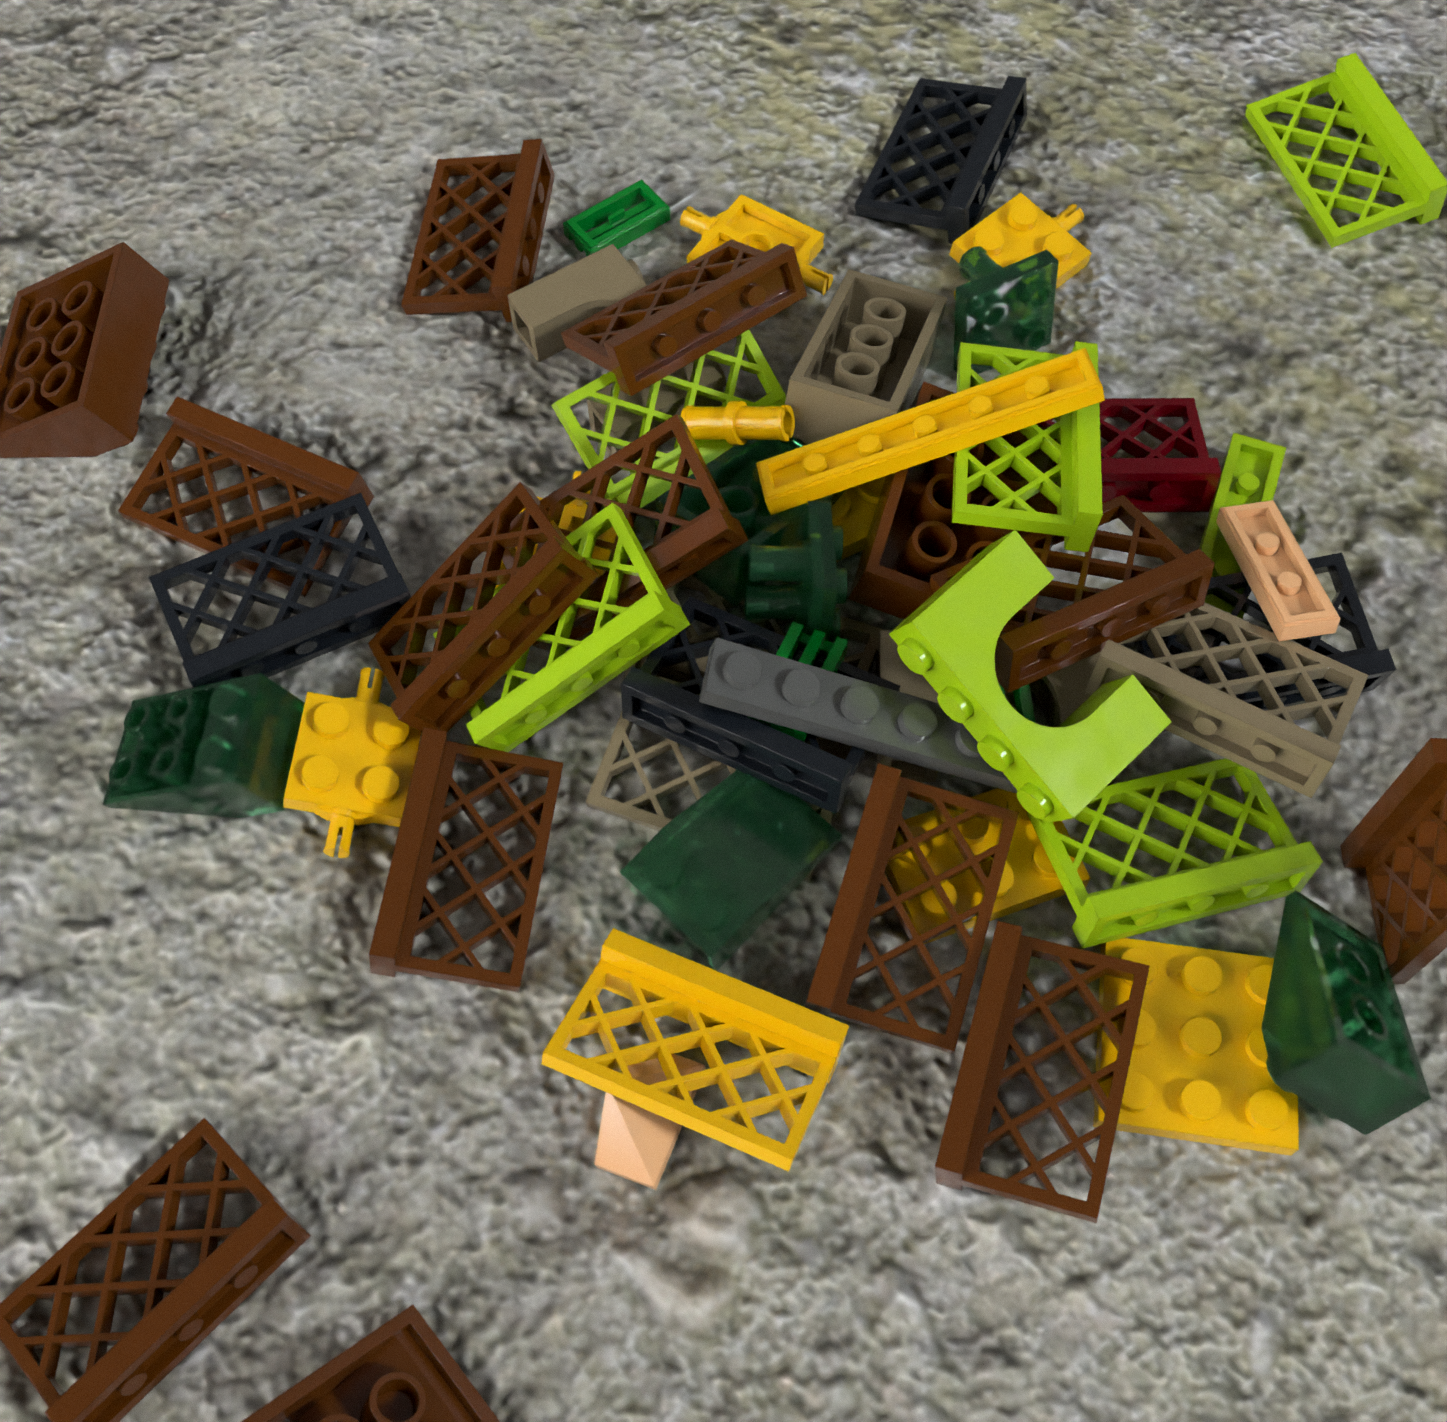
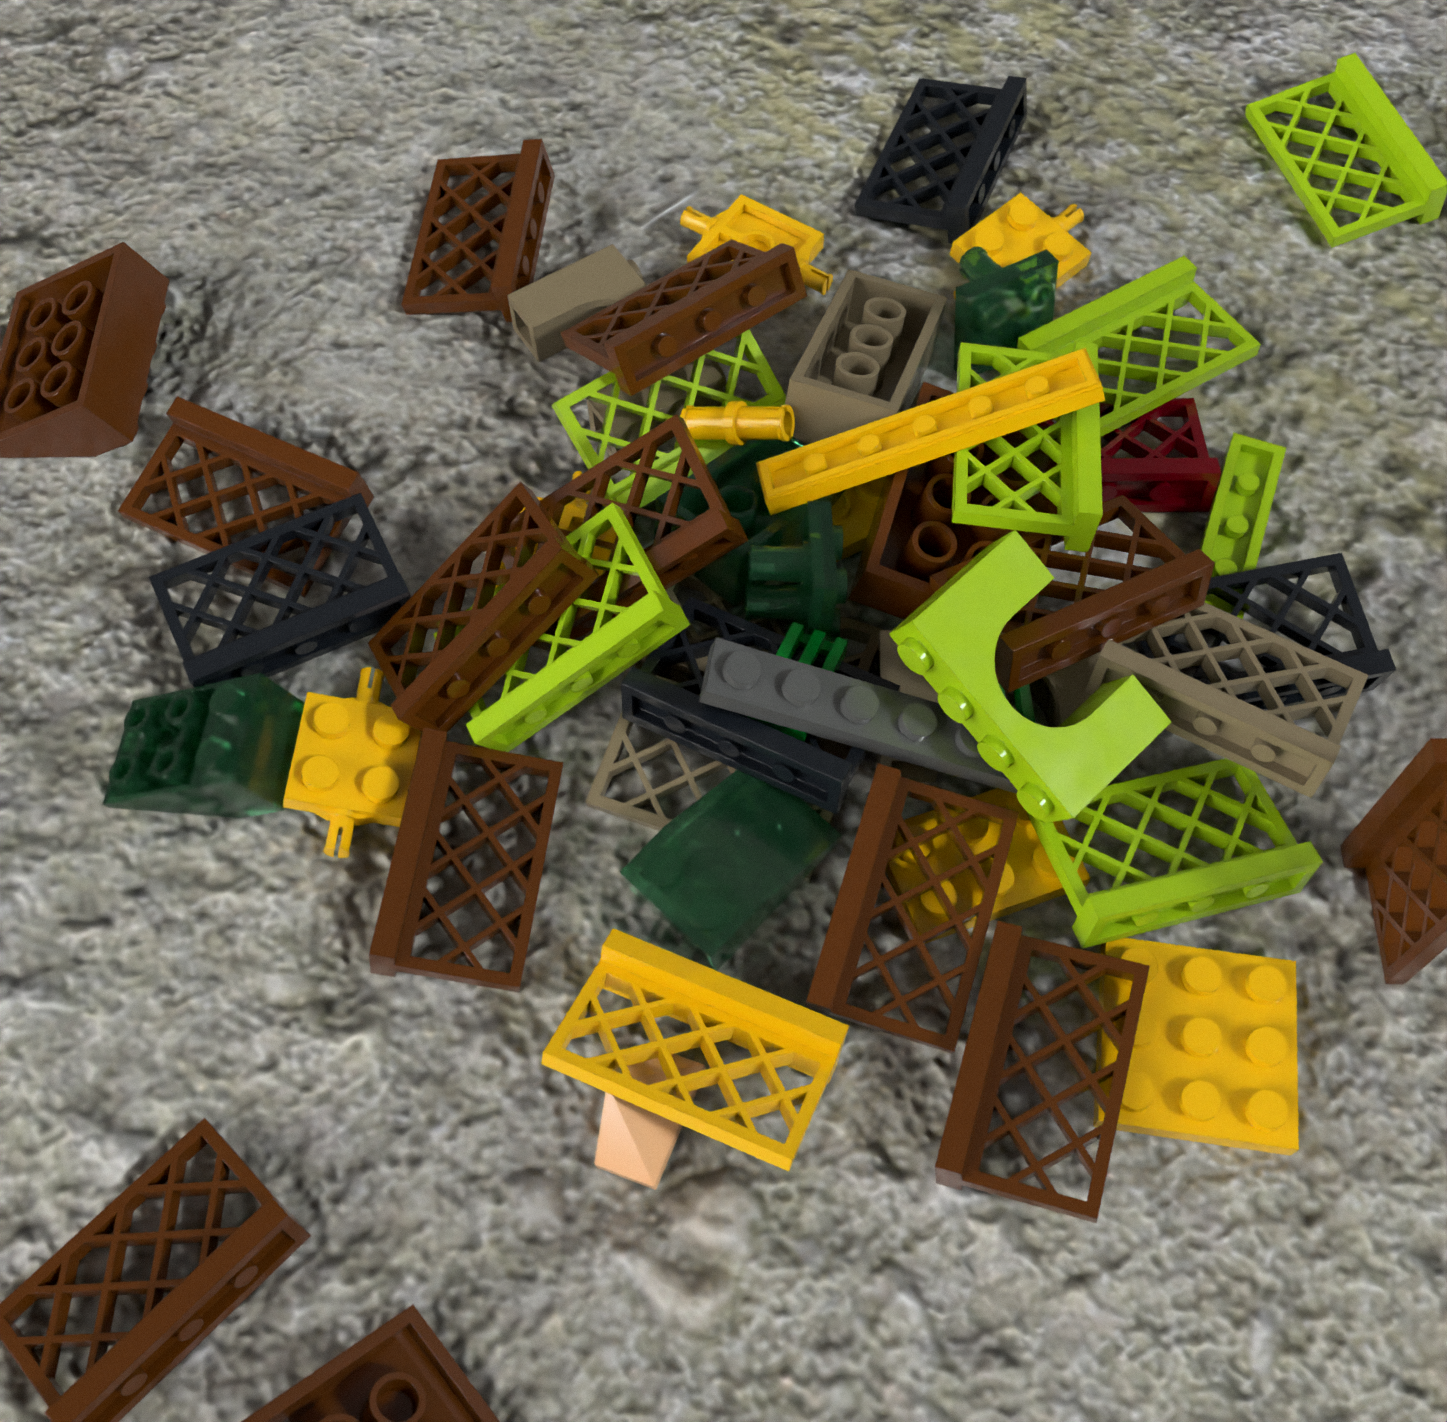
green tile [563,179,671,257] -> none
light nougat tile [1216,500,1341,642] -> none
clear green slope [1261,890,1431,1135] -> none
none -> lime fence [1017,256,1261,437]

